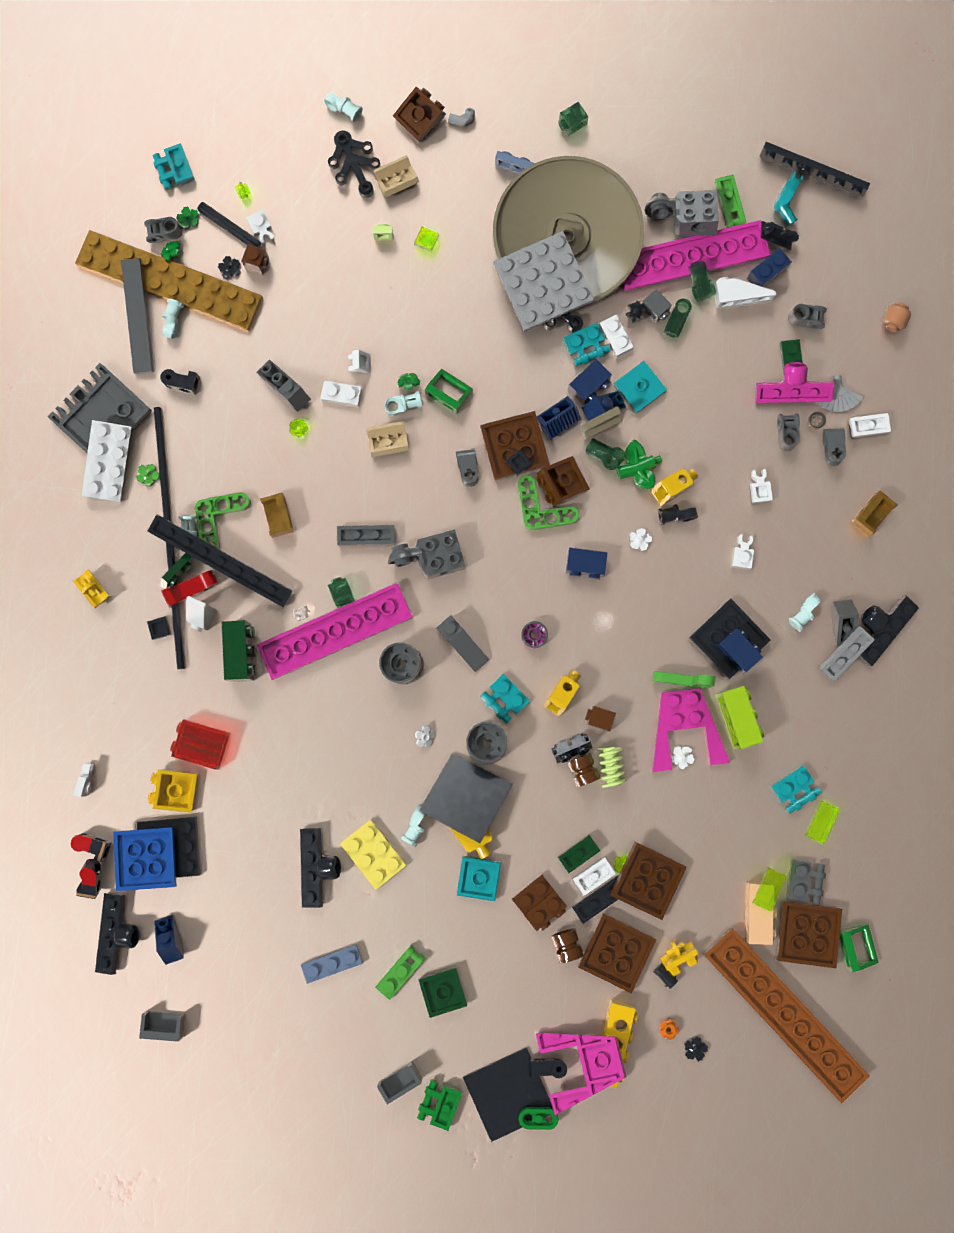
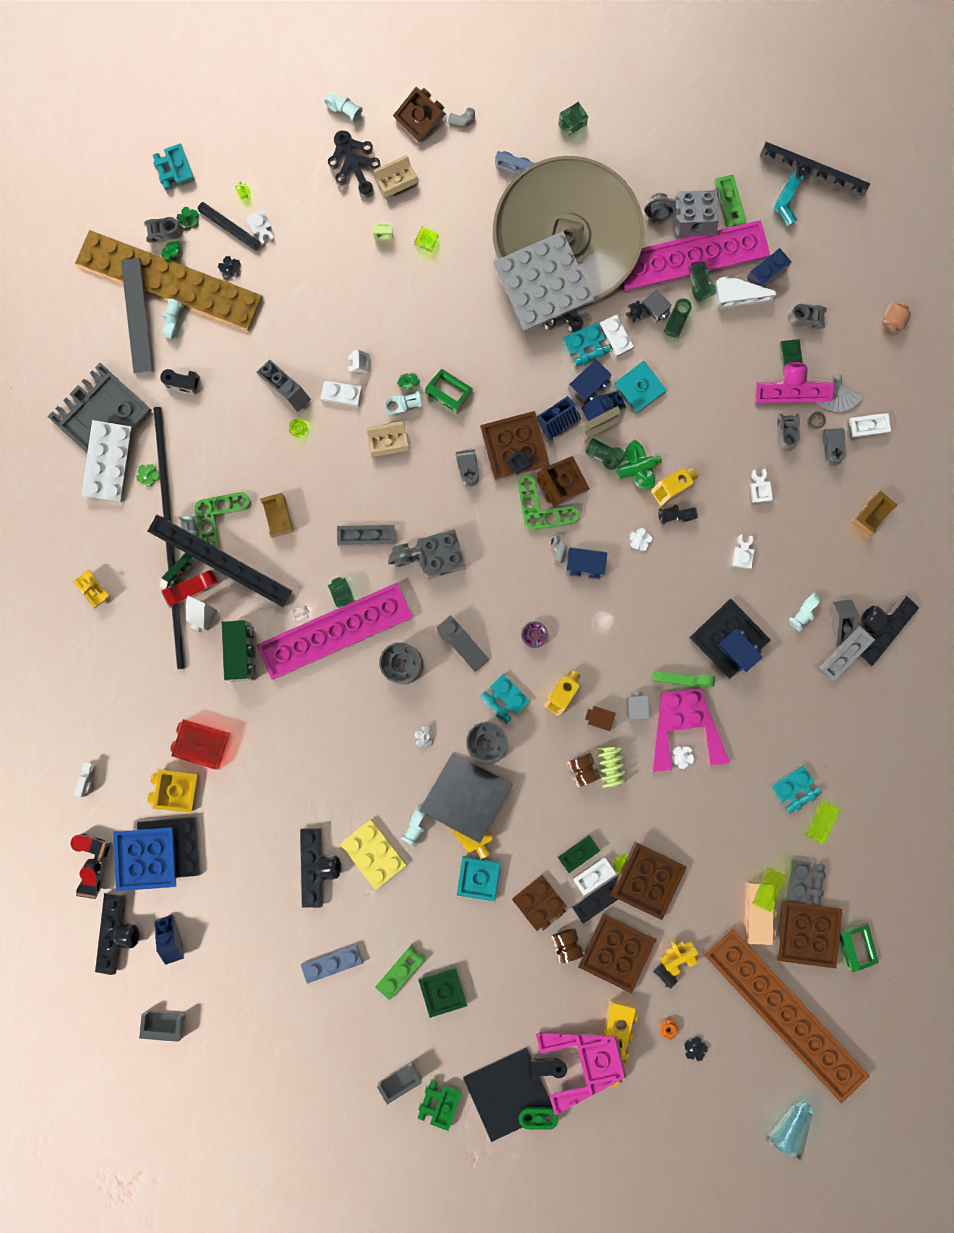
black tile [147,616,172,640] -> none
reddish brown brick [241,244,269,274] -> none
black hinge [551,733,592,764] -> none
lime brick [716,686,764,749] -> none
black hinge [761,221,799,250] -> none
none -> light grey arm [549,535,567,563]
none -> light grey brick [626,692,650,721]
none -> clear light blue cone [764,1100,813,1161]

